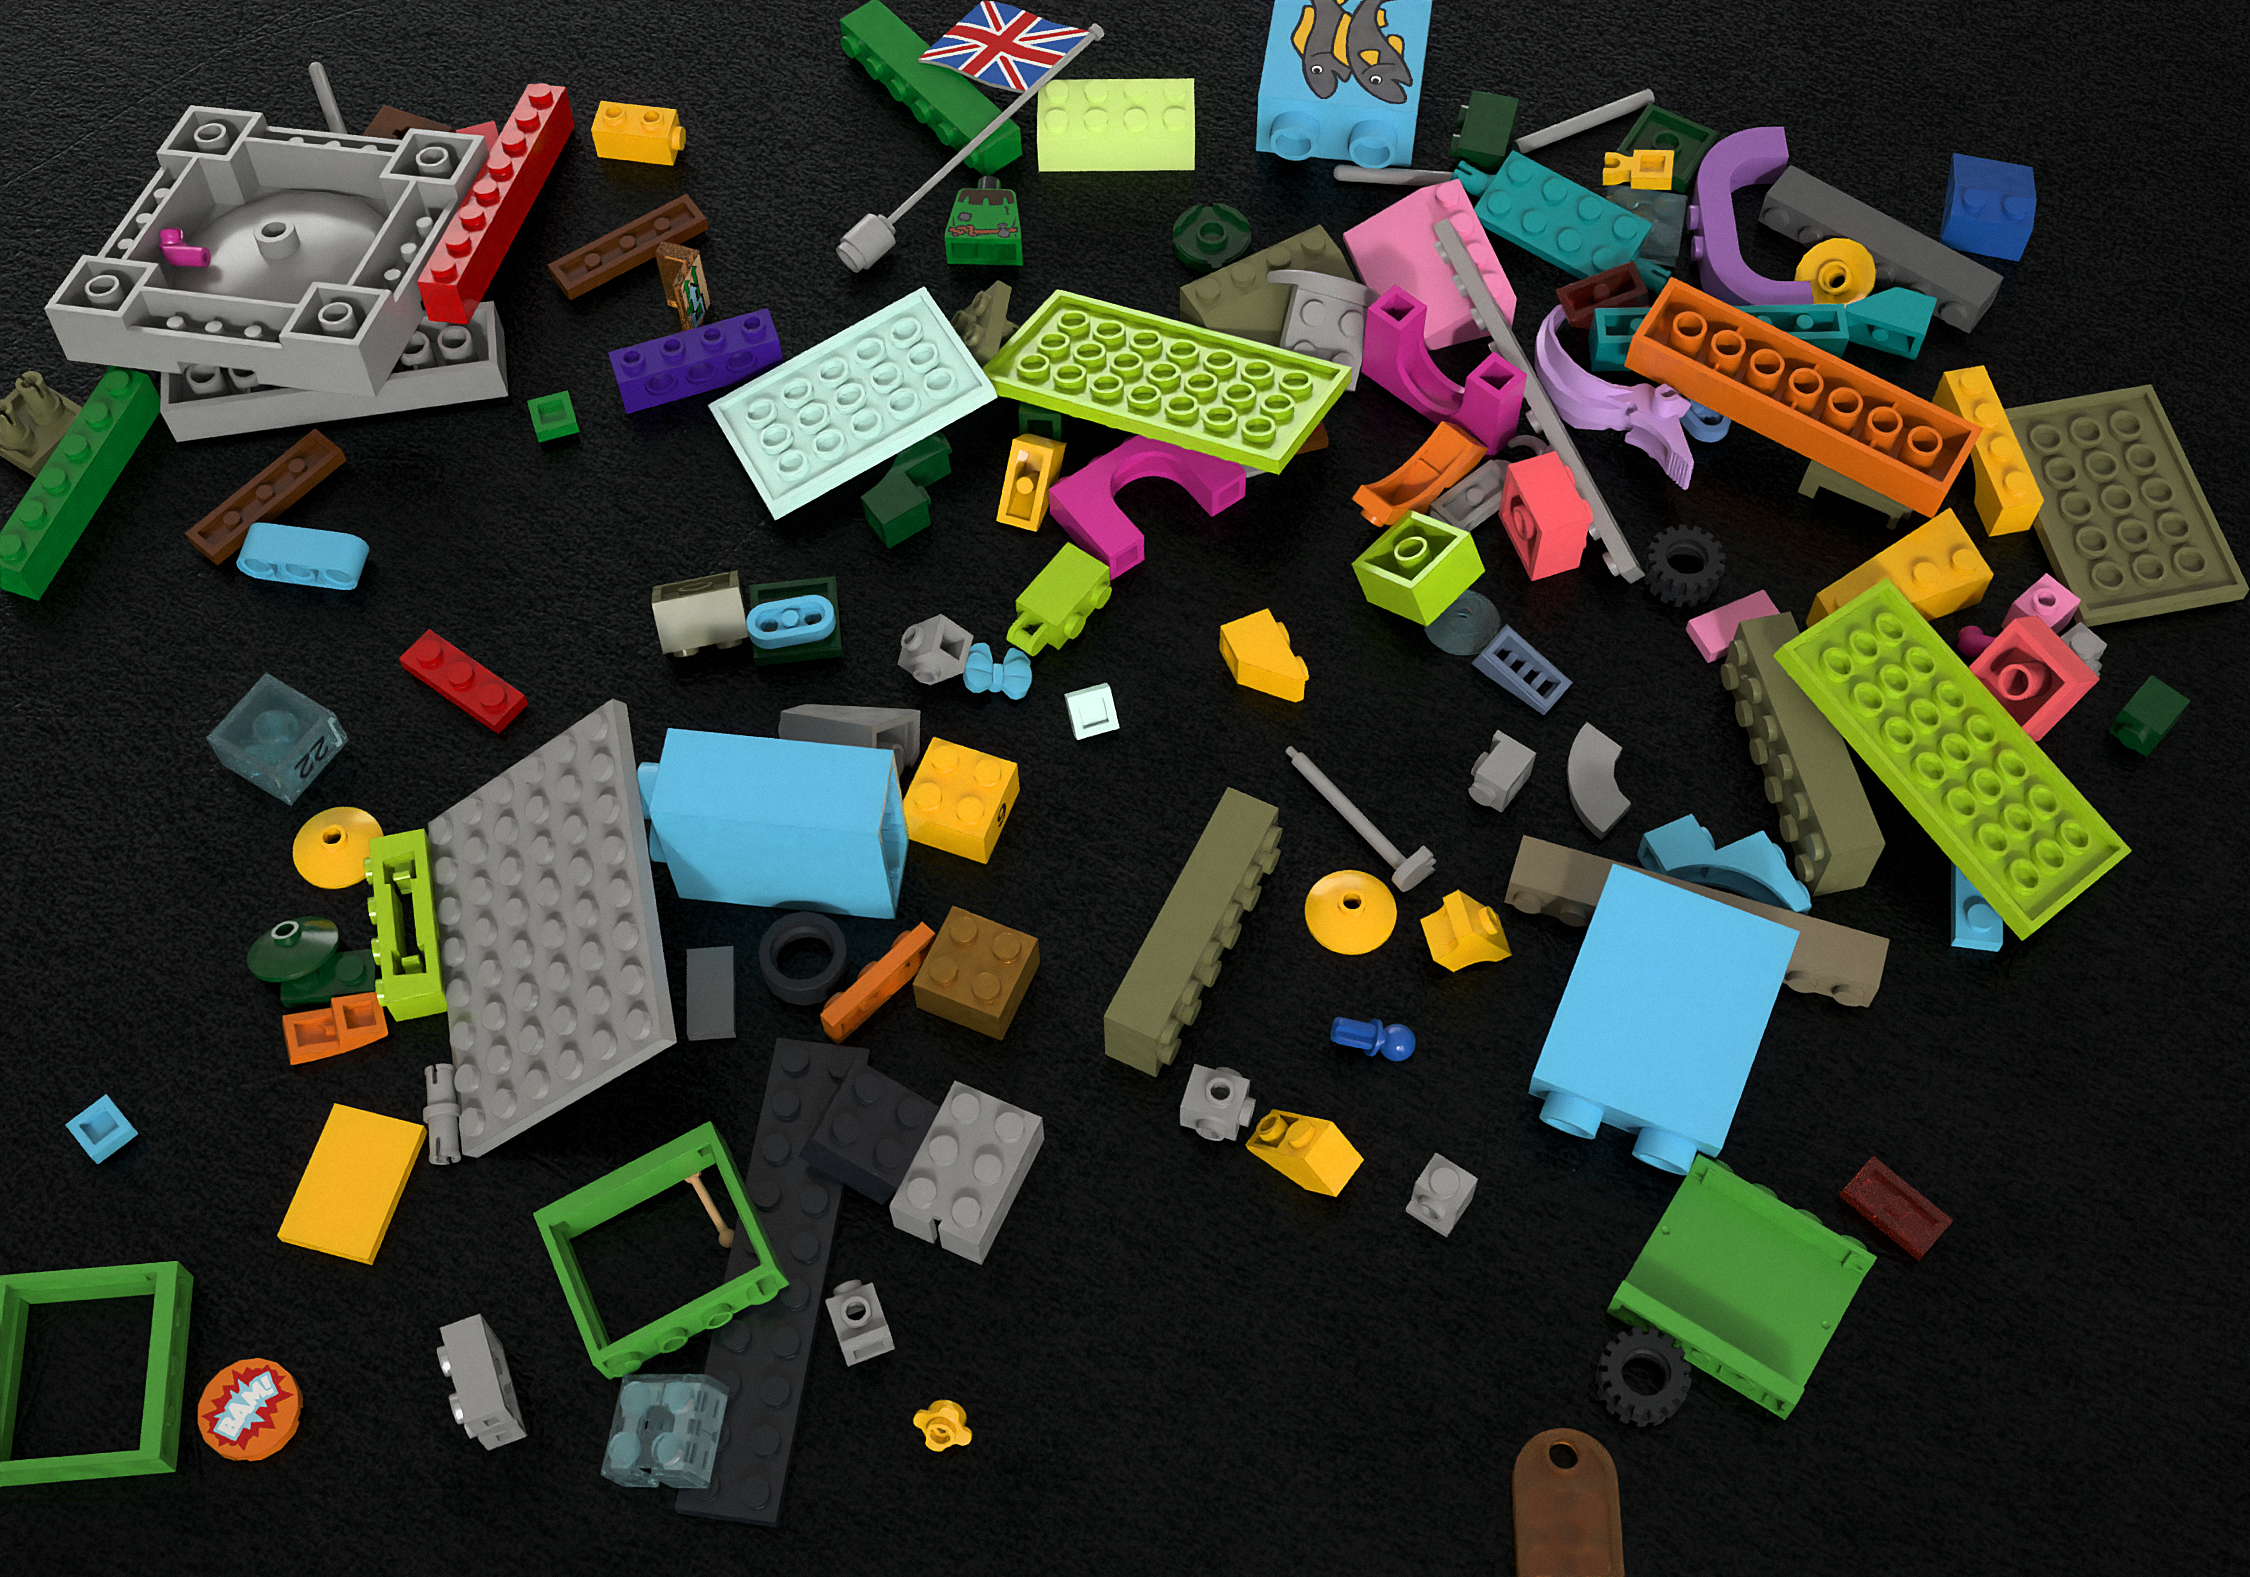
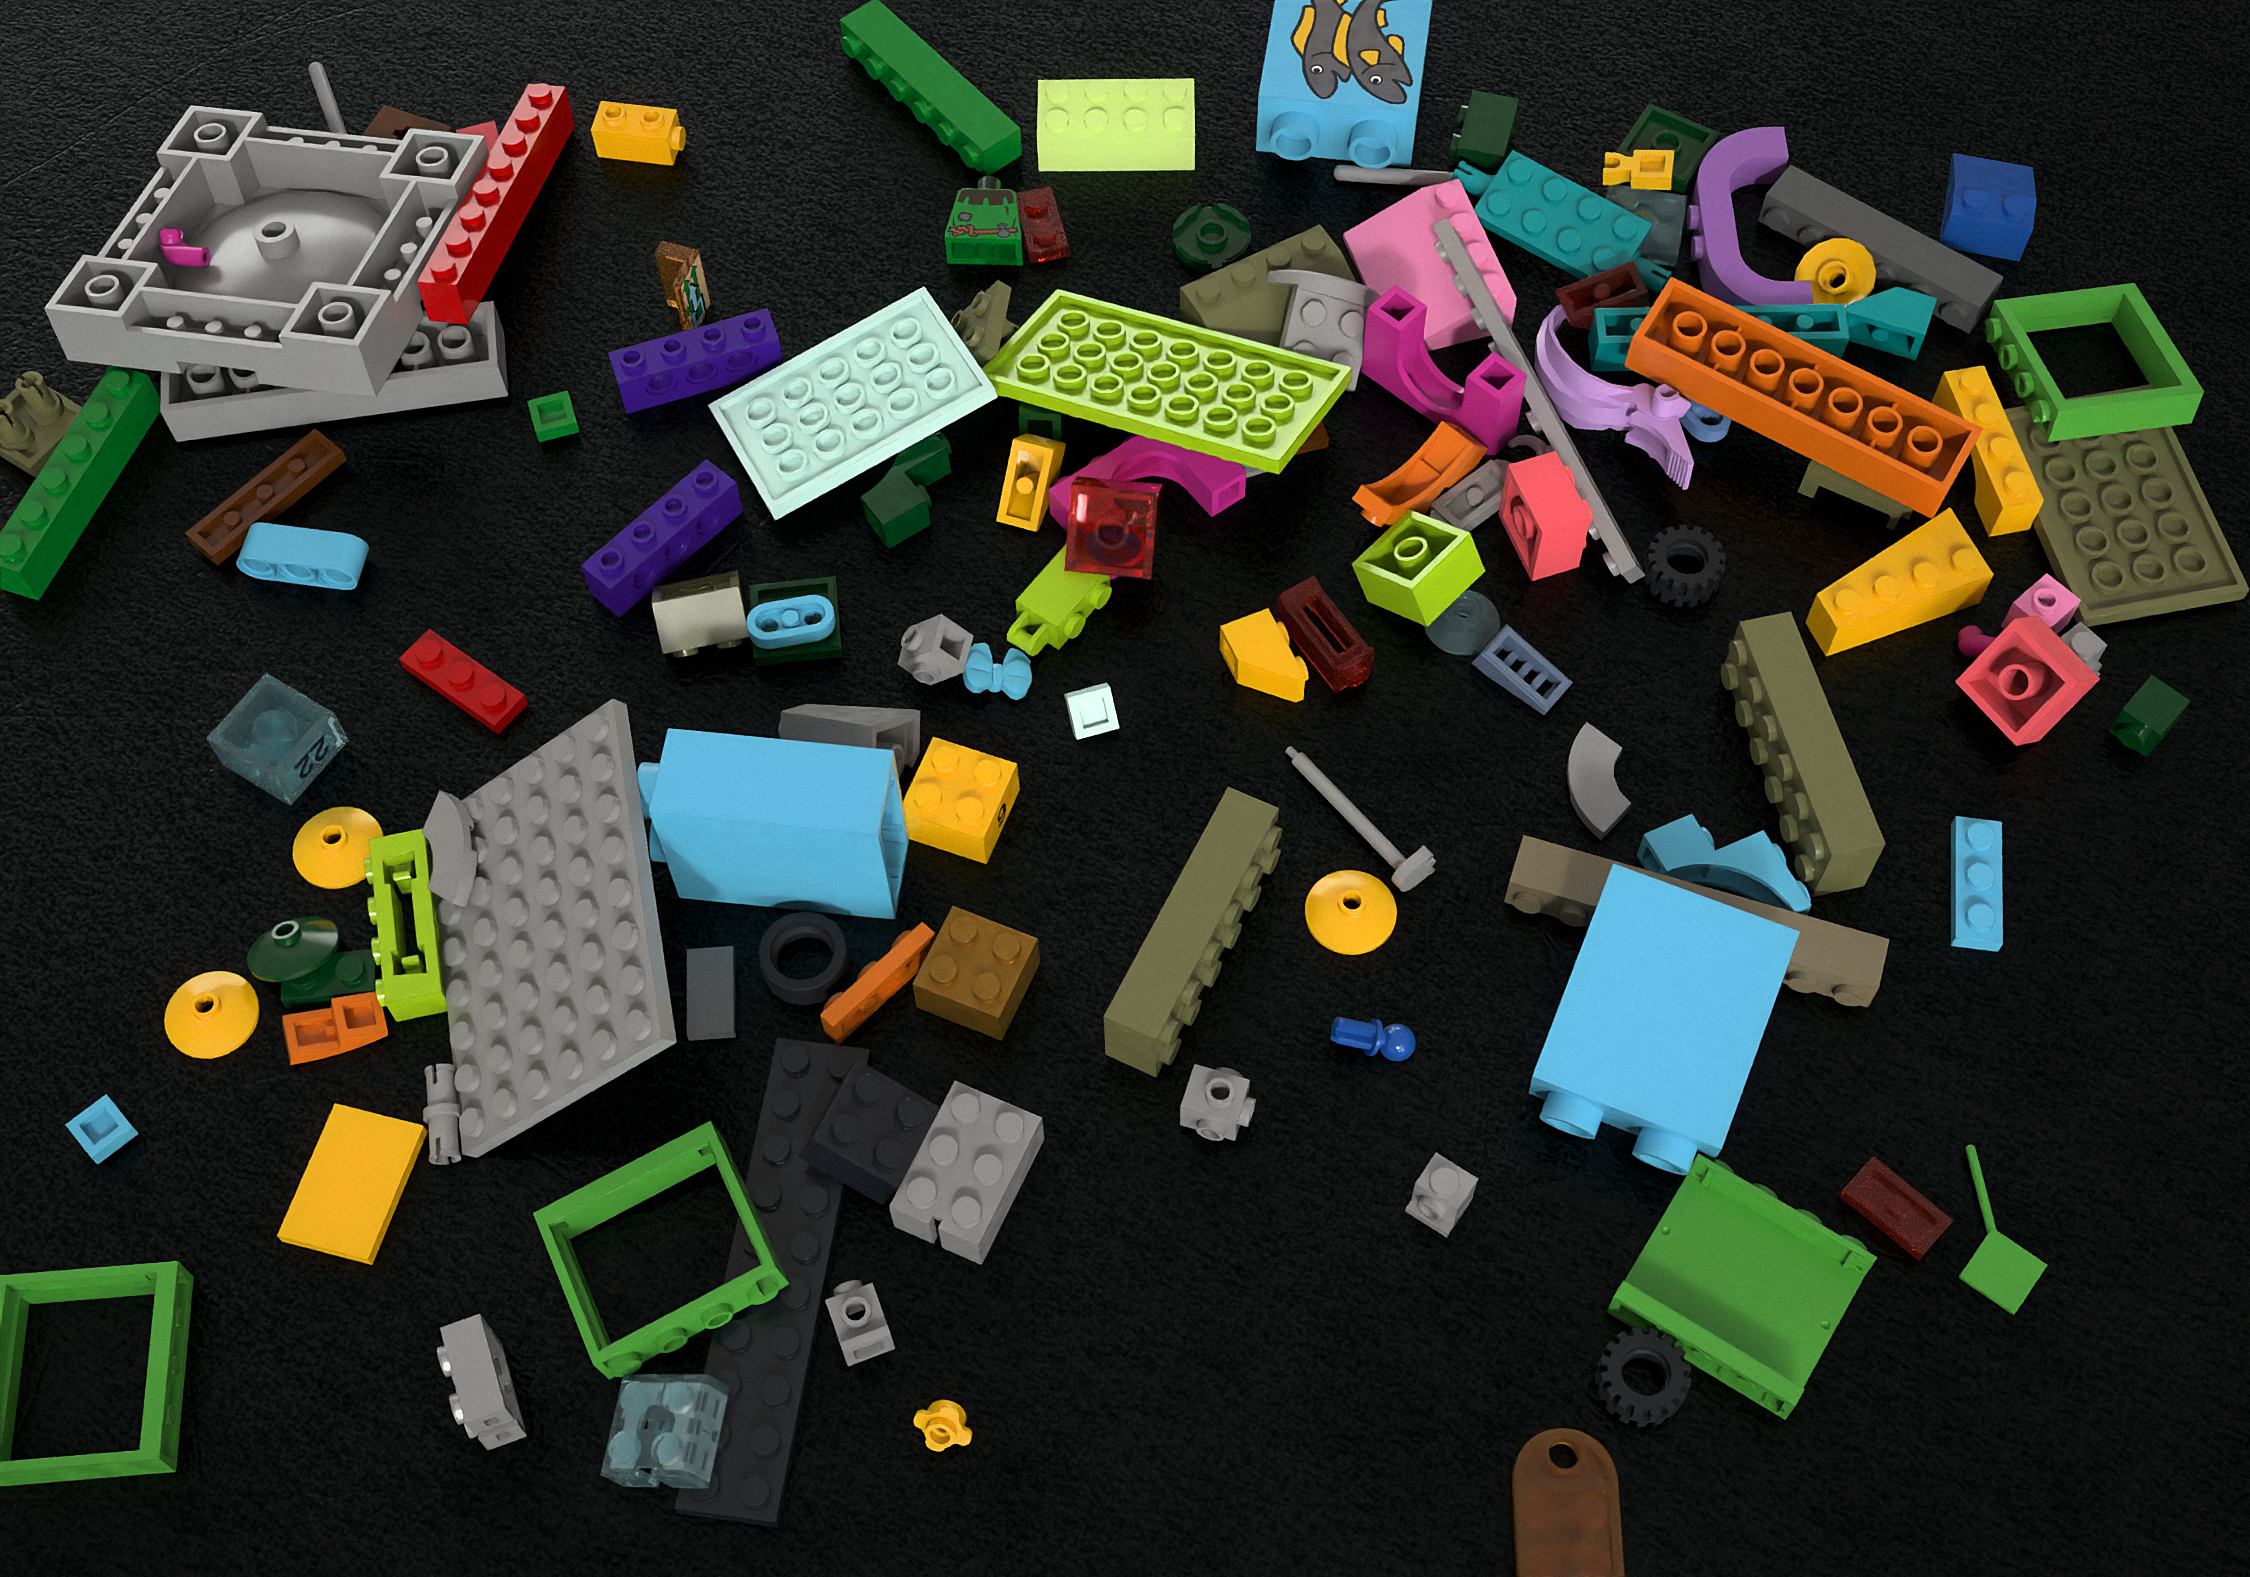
tile [198,1358,303,1461] -> none
reddish brown plate [548,194,709,301] -> none
light nougat hinge [684,1171,735,1248] -> none
flag [836,1,1104,273] -> none
yellow slope [1245,1109,1364,1197] -> none
yellow brick [1420,890,1512,972] -> none
light grey brick [1469,730,1536,813] -> none
light grey bar [1512,89,1654,155] -> none
bright pink tile [1686,589,1780,663] -> none
lime plate [1773,577,2132,941] -> none
none -> yellow dish [164,971,260,1059]
none -> light grey tile [422,791,477,907]
none -> dark purple brick [581,459,743,618]
none -> clear red plate [1015,186,1069,264]
none -> clear red slope [1064,476,1163,579]
none -> clear red window [1277,576,1374,693]
none -> bright green piece [1958,1145,2047,1315]
none -> bright green window [1984,283,2204,442]

